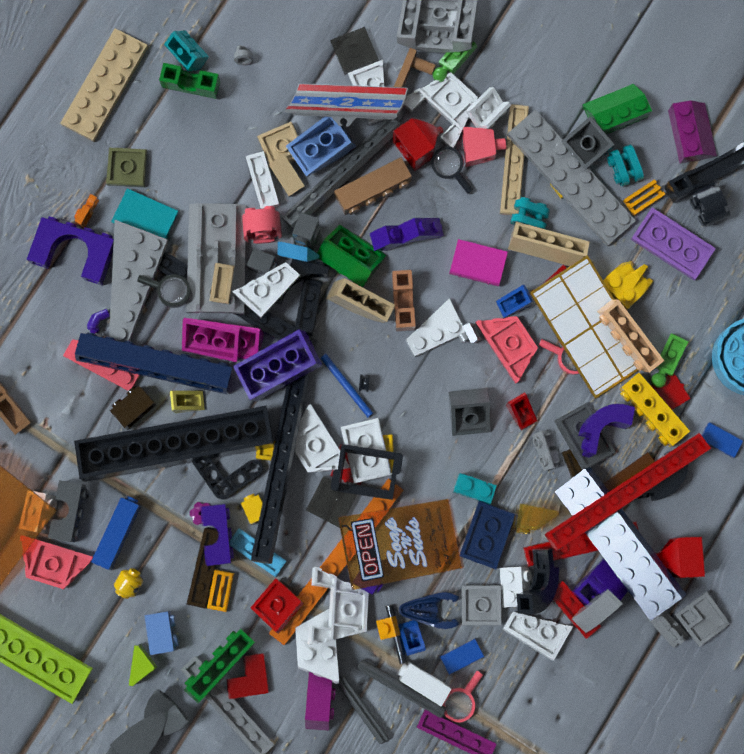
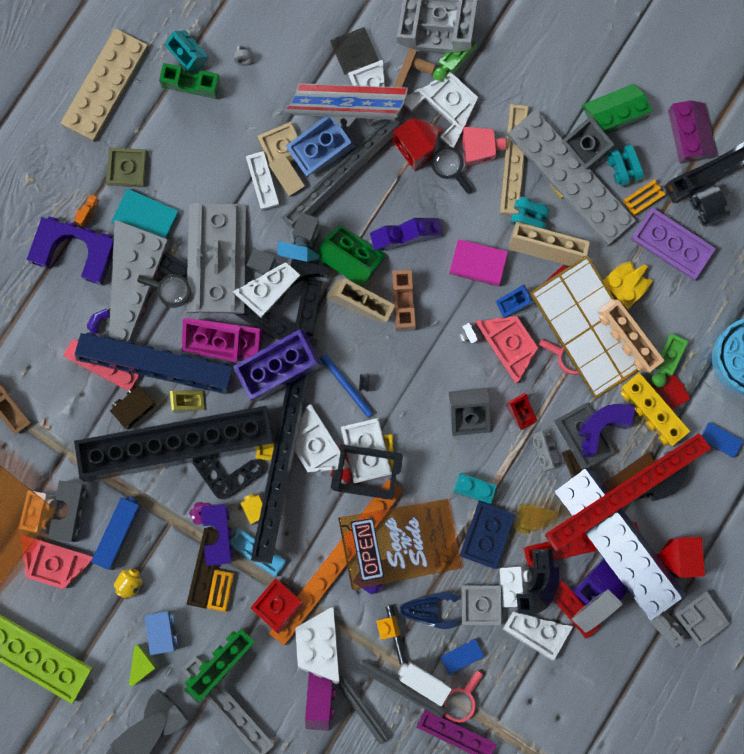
tan tile [209,263,235,304] -> none
red tile [226,653,269,699] -> none
coral brick [242,206,282,244] -> none
clear smoke tile [306,476,357,528] -> none
white wing [308,567,369,645] -> none
medium nougat brick [334,157,412,215] -> none
blue slope [398,620,426,656] -> none
white wing [406,298,465,357] -> none
white bracket [466,87,511,129] -> none

